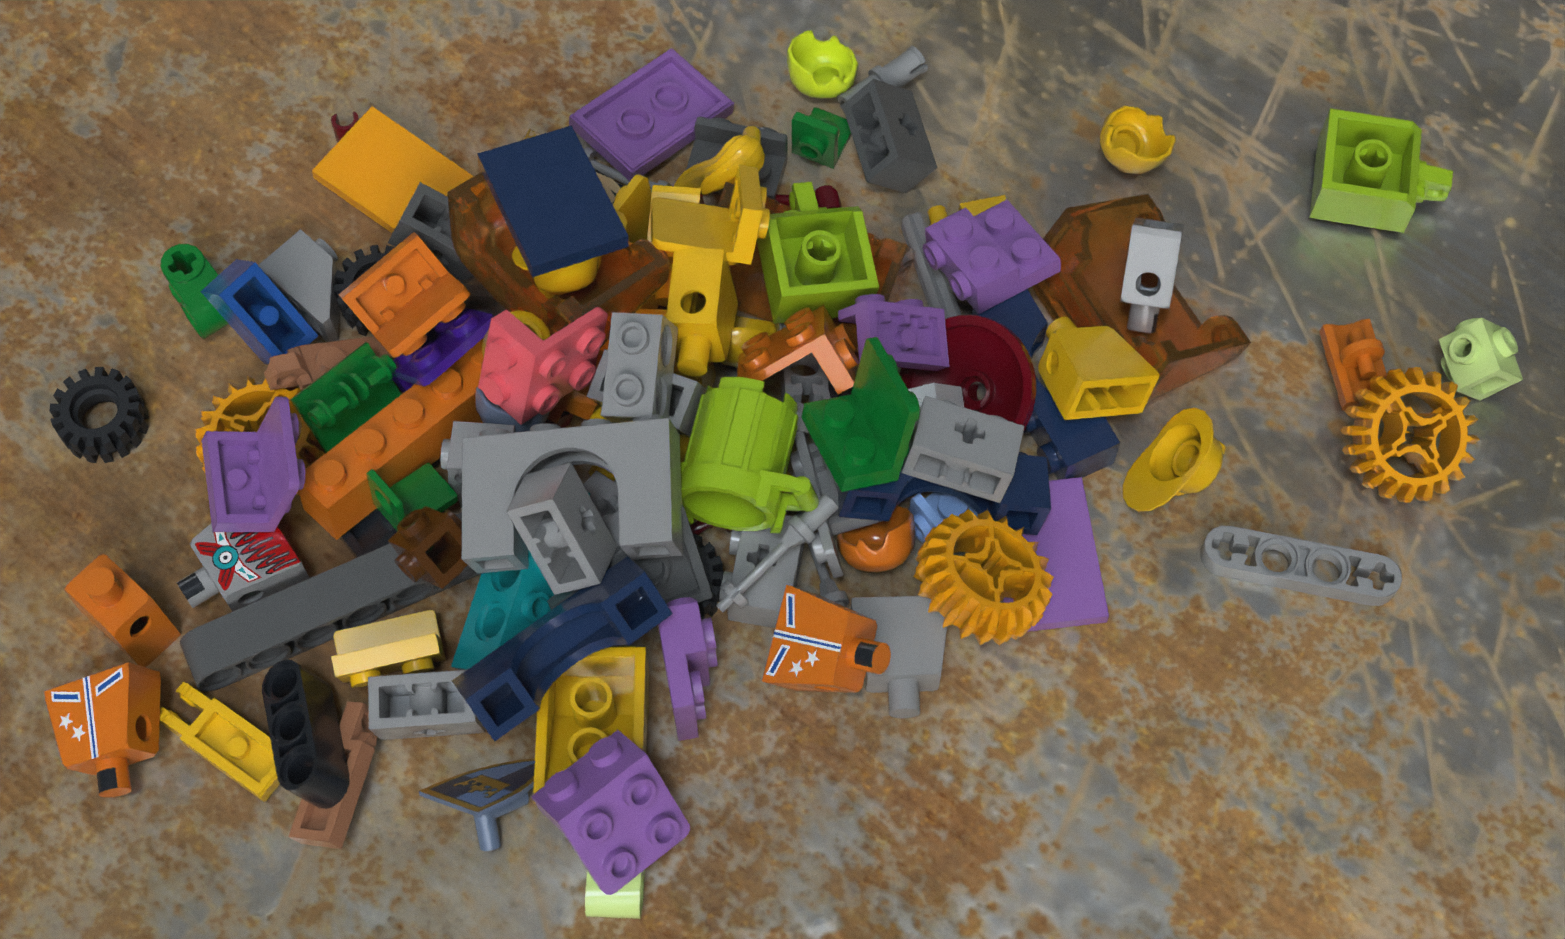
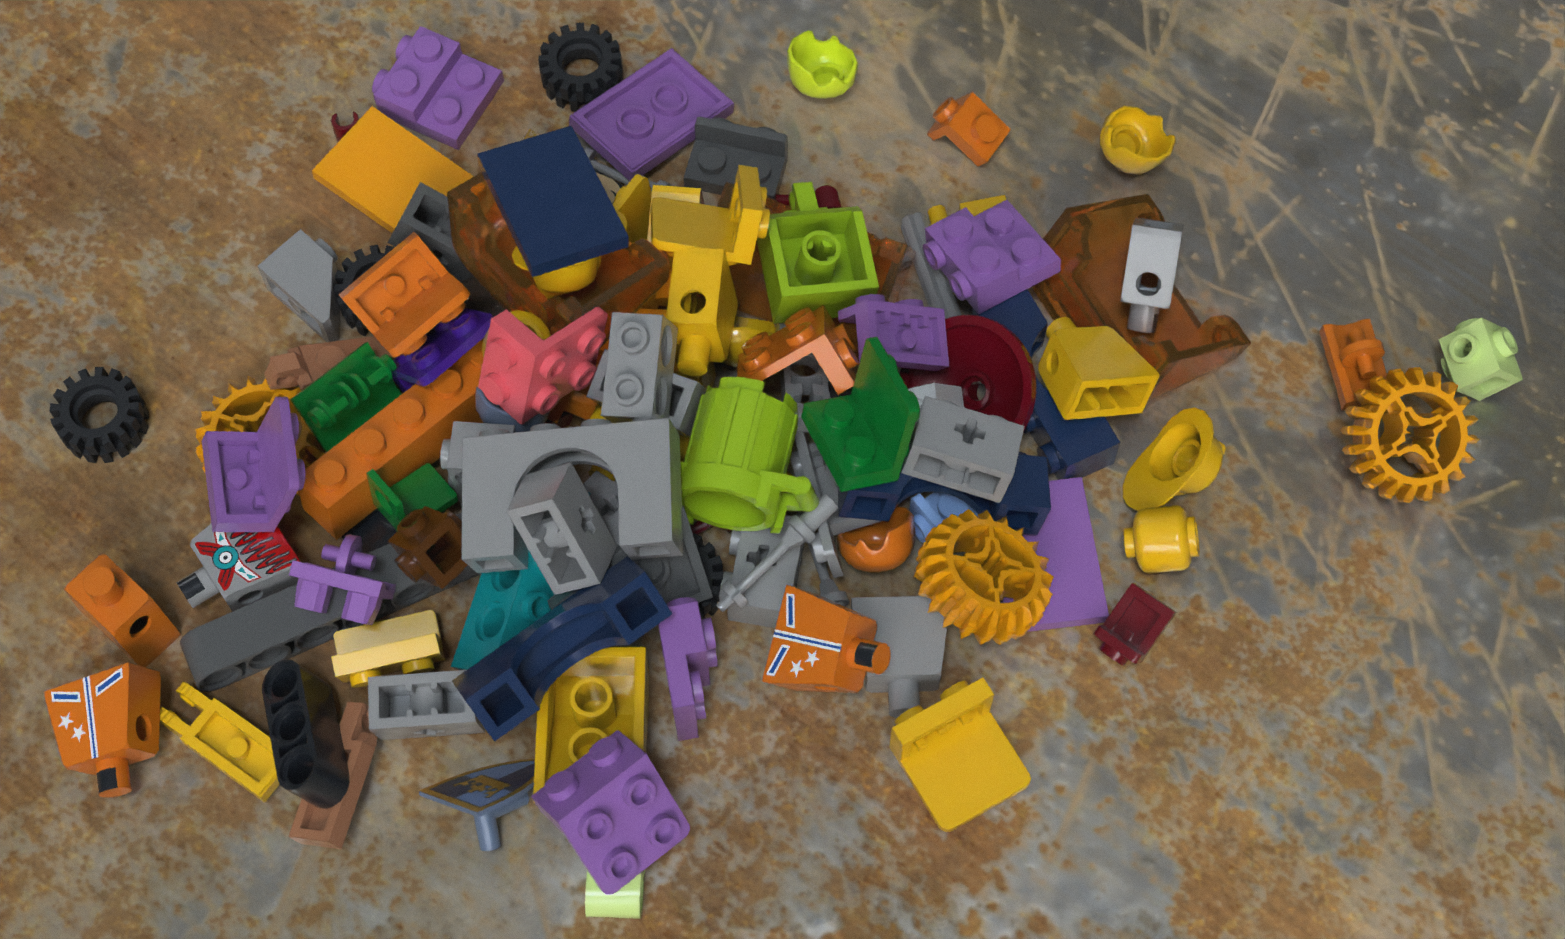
green piece [160,244,229,339] -> none
blue brick [200,259,318,365] -> none
yellow piece [674,126,765,195] -> none
green bracket [792,107,852,169] -> none
light grey pin [837,46,928,112] -> none
dark grey brick [842,79,938,193] -> none
light grey beam [1200,526,1402,606] -> none
lime hinge [1309,108,1453,233] -> none
none -> medium lavender hips [289,534,396,625]
none -> medium lavender plate [372,26,504,150]
none -> black tyre [538,23,623,112]
none -> yellow bracket [889,677,1031,832]
none -> orange bracket [927,91,1011,167]
none -> dark red bracket [1093,583,1177,666]
none -> yellow head [1124,505,1200,574]

